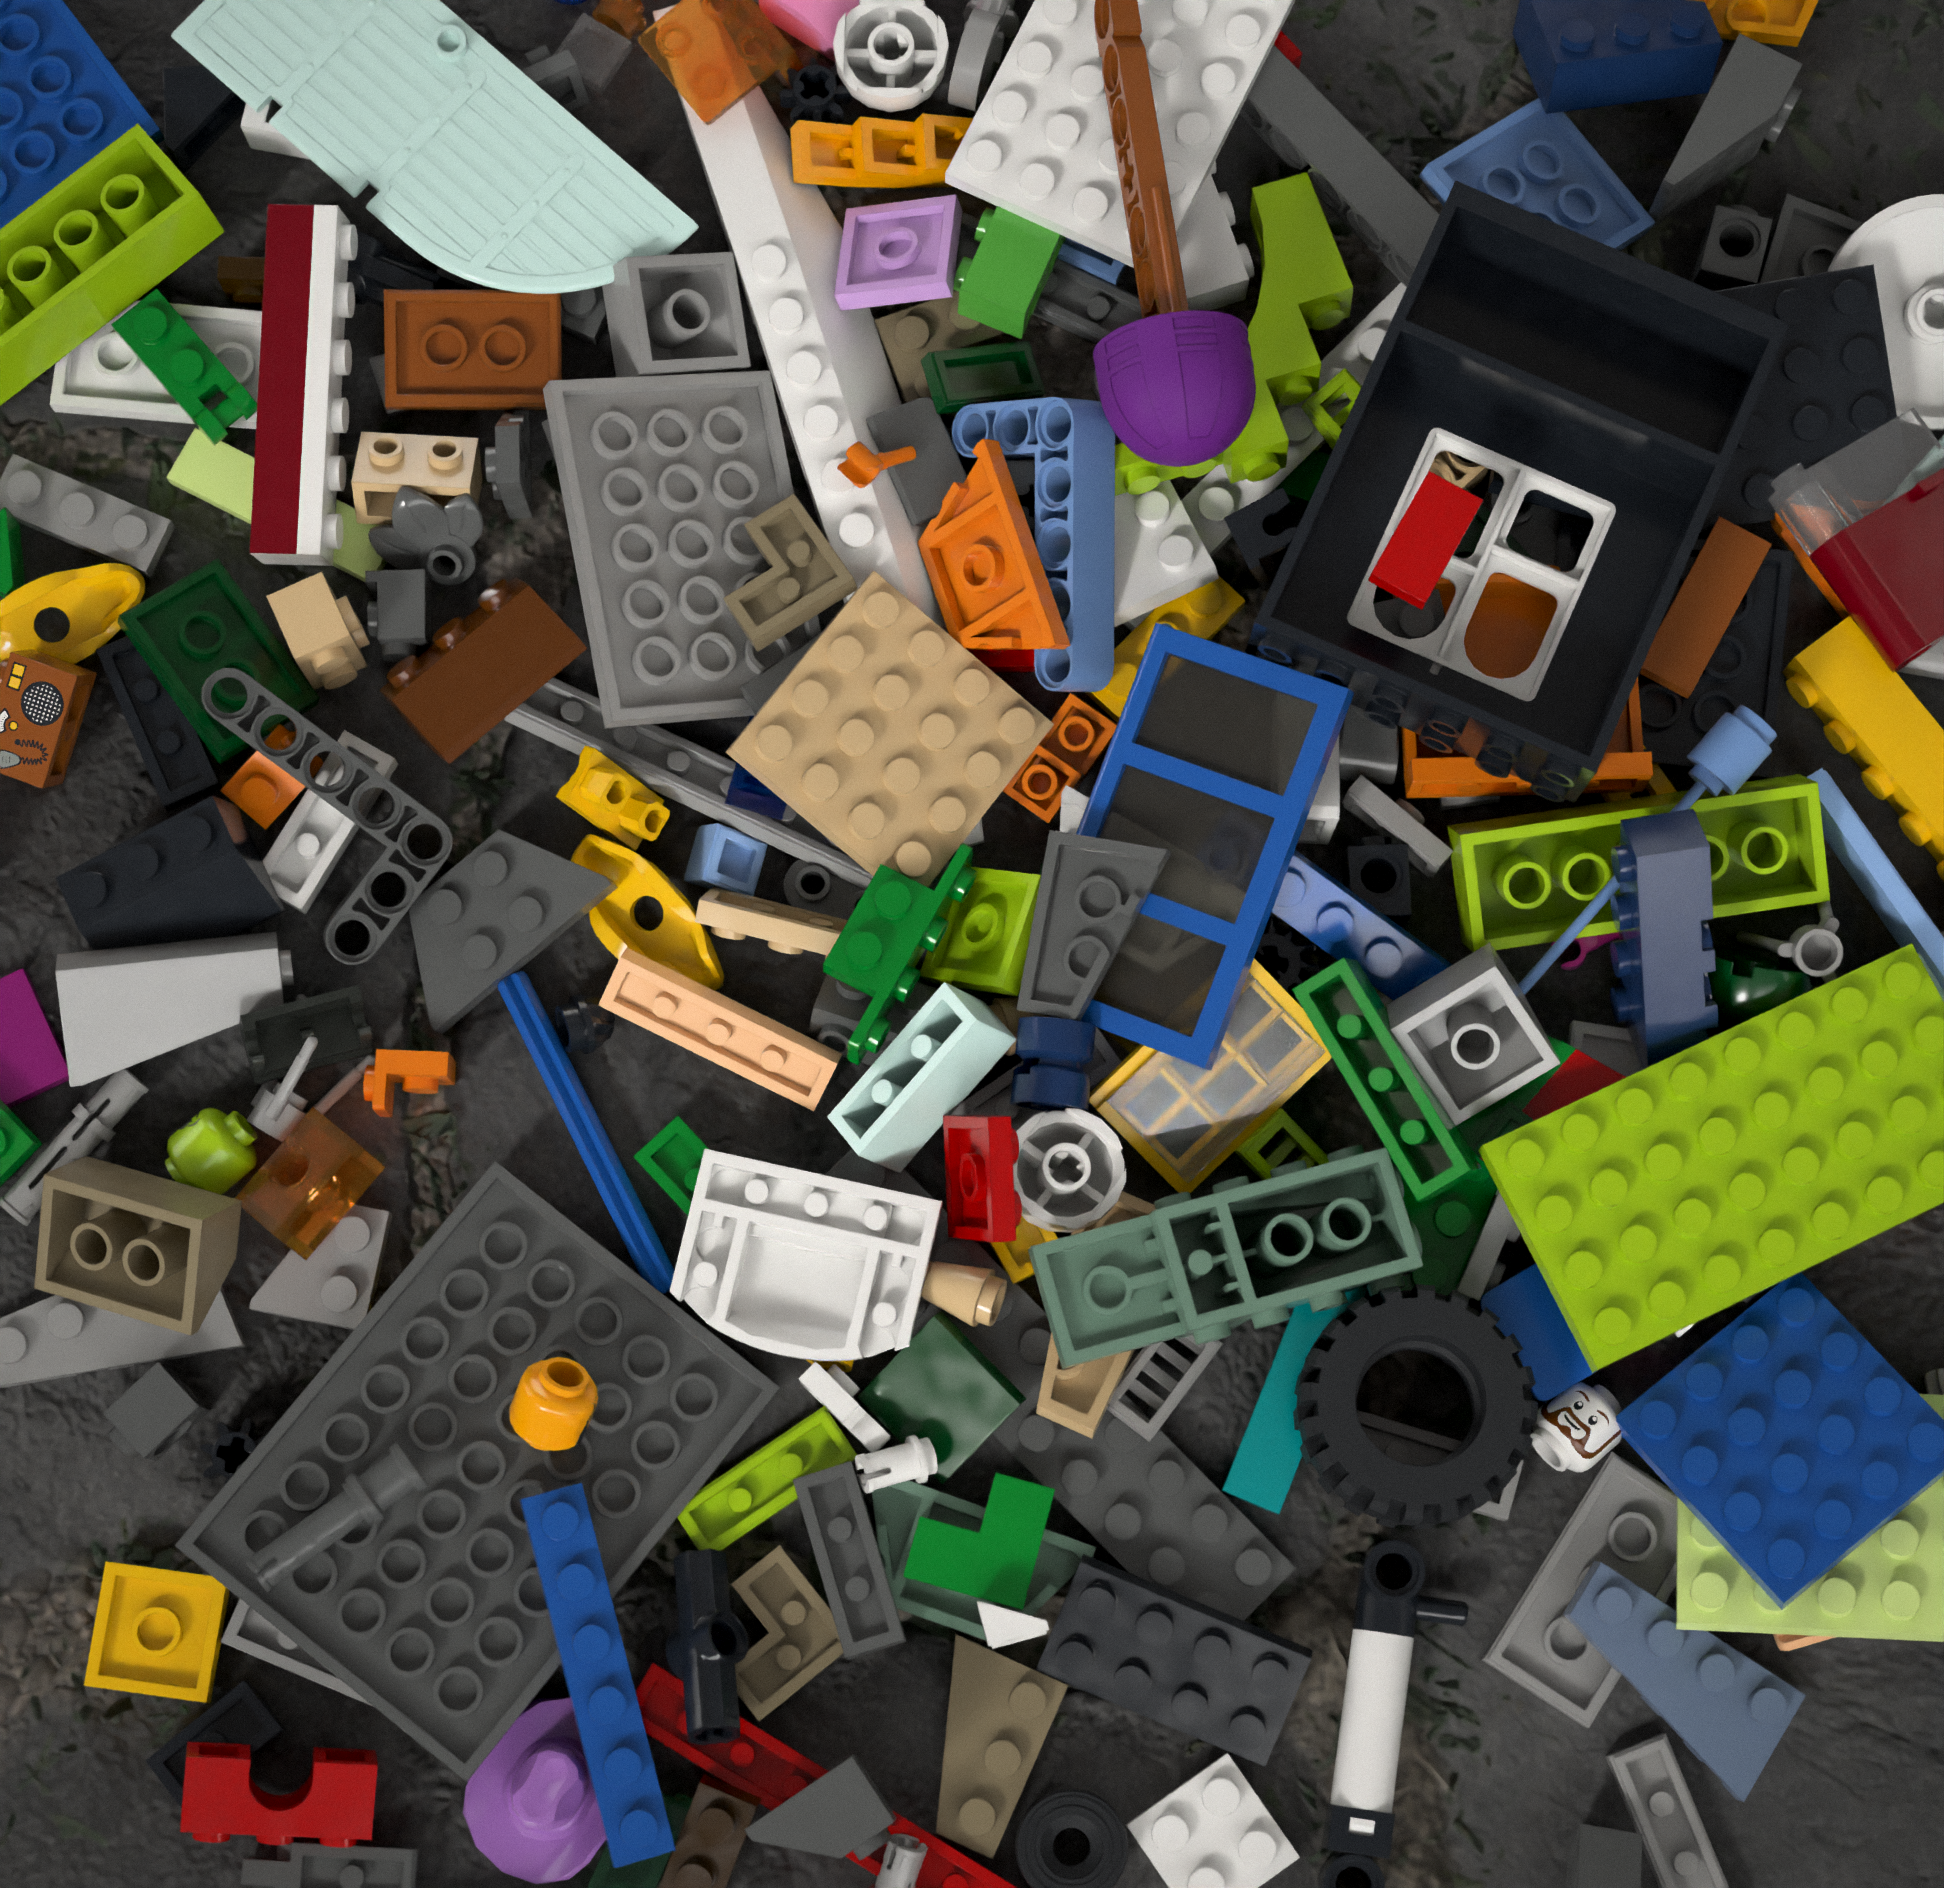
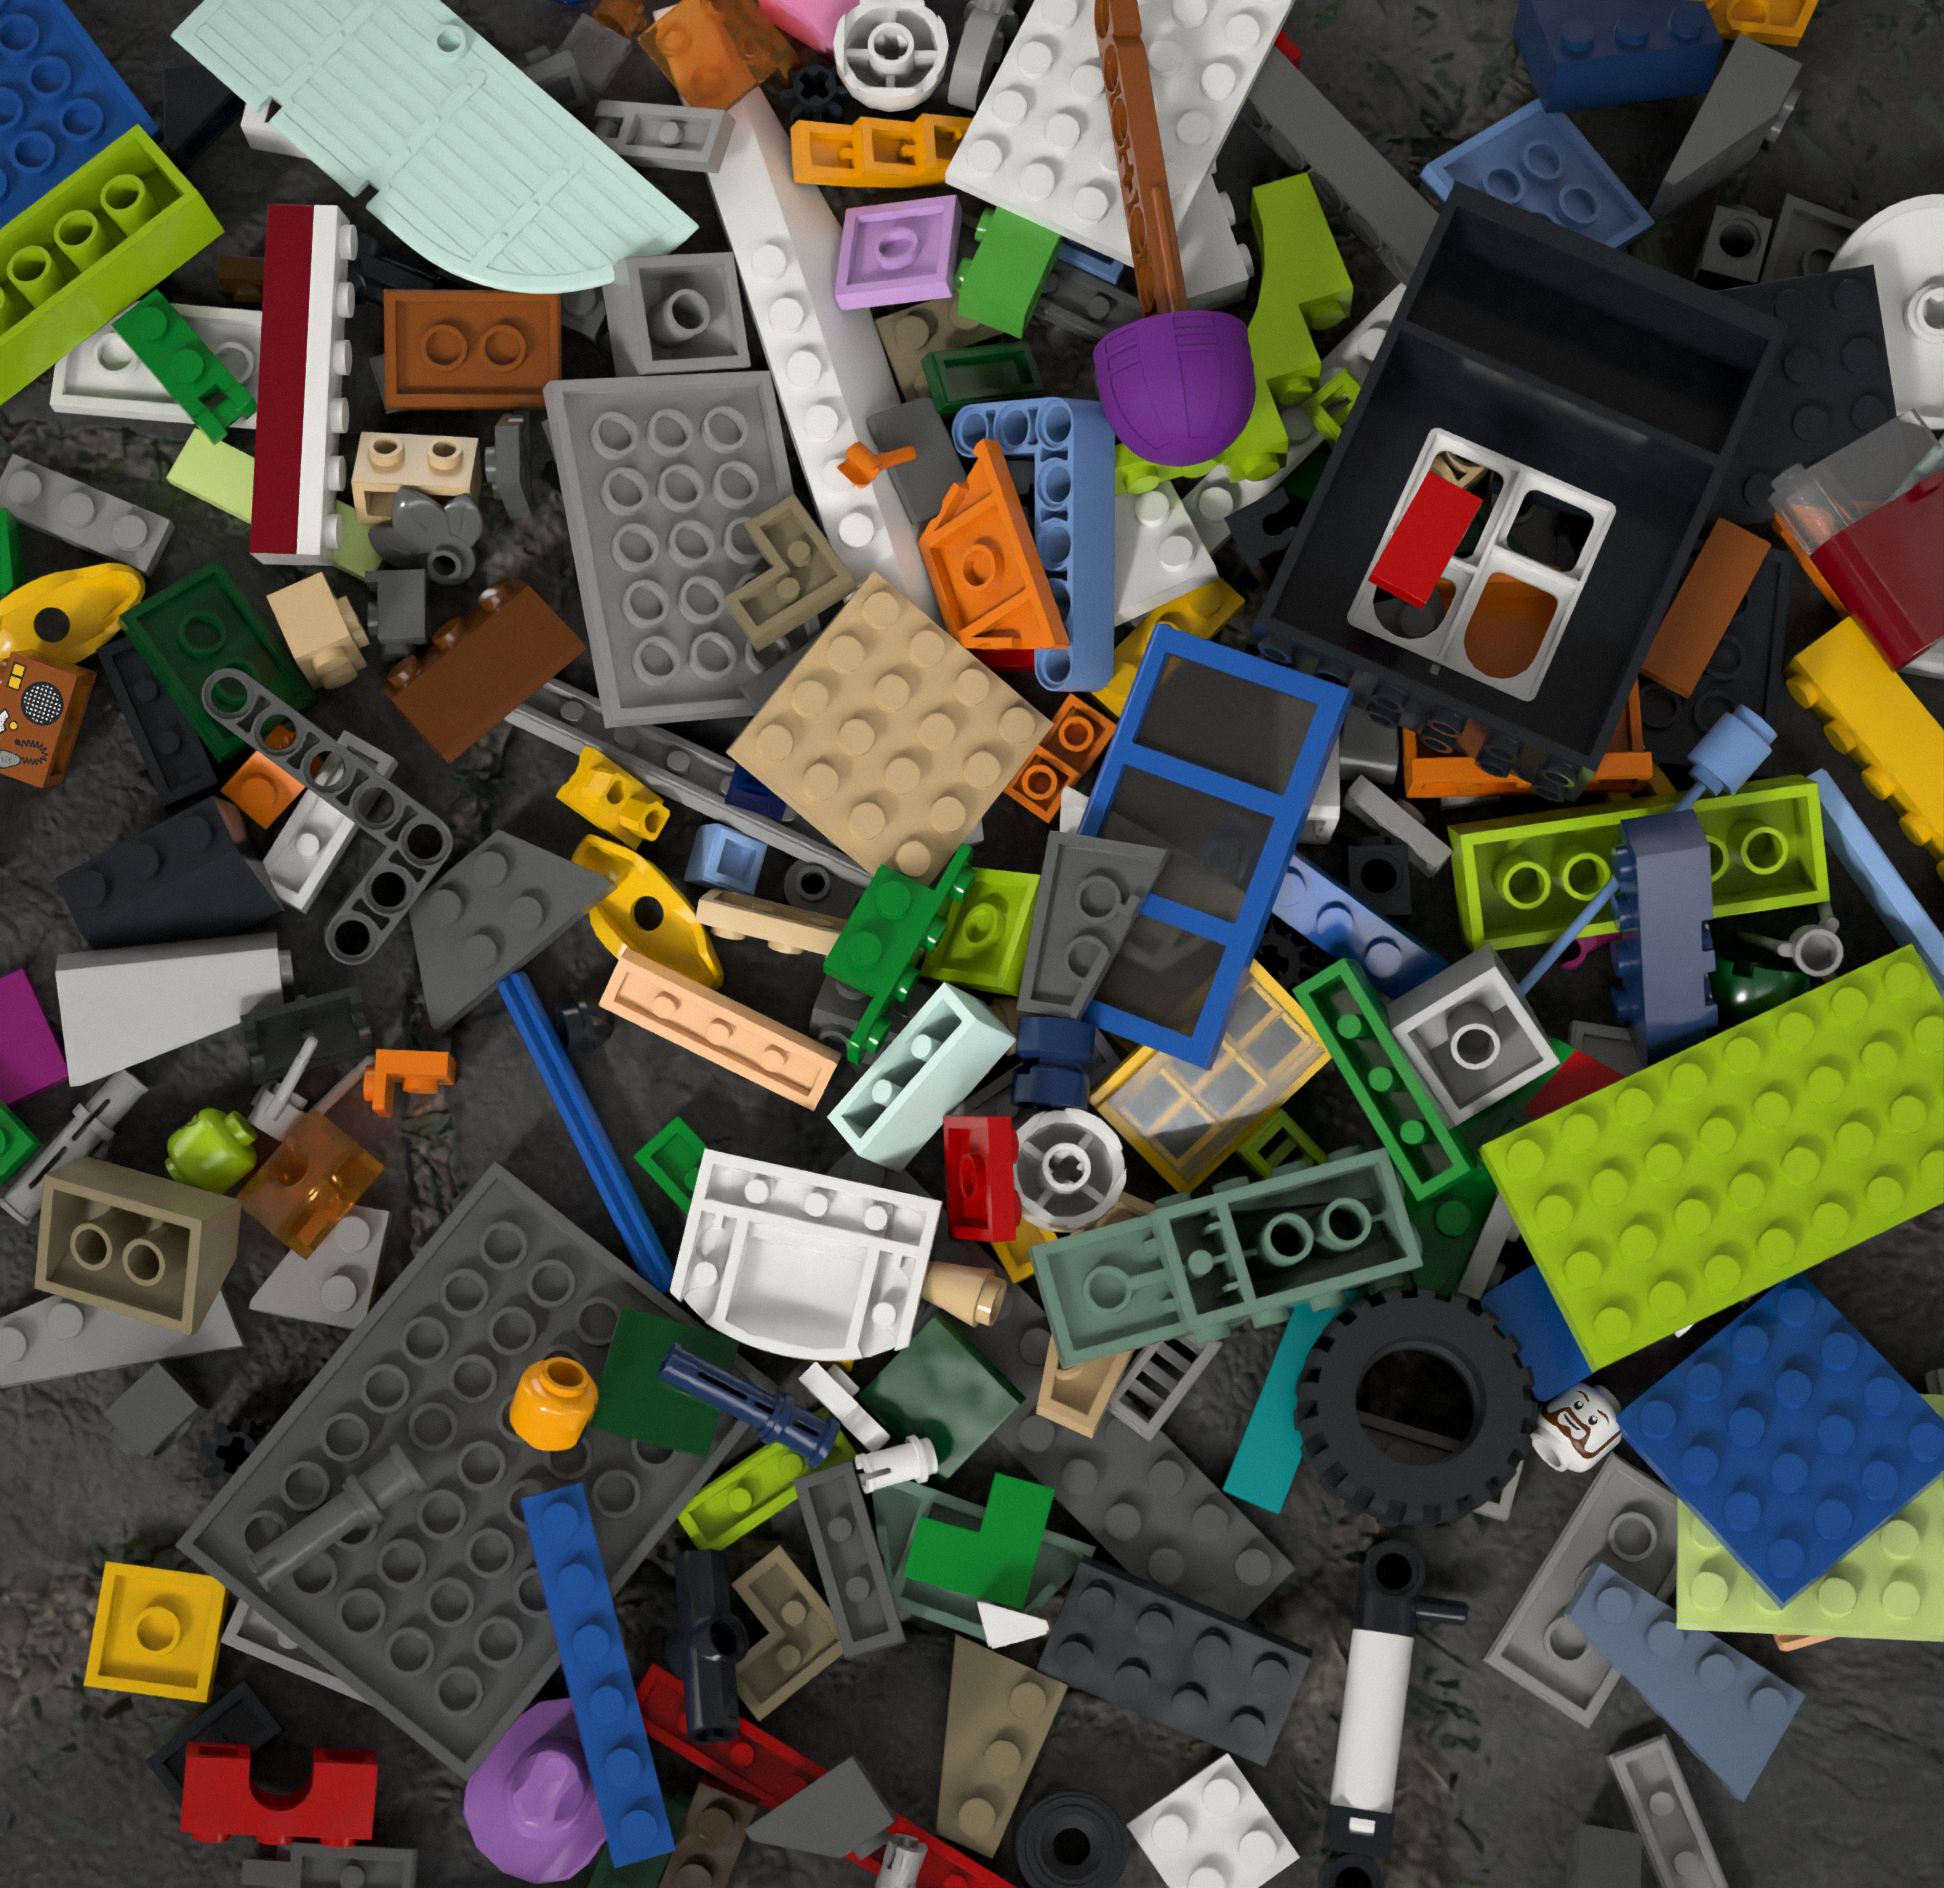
none -> dark green tile [588,1307,739,1460]
none -> light grey plate [593,100,736,173]
none -> dark blue pin [656,1342,840,1469]

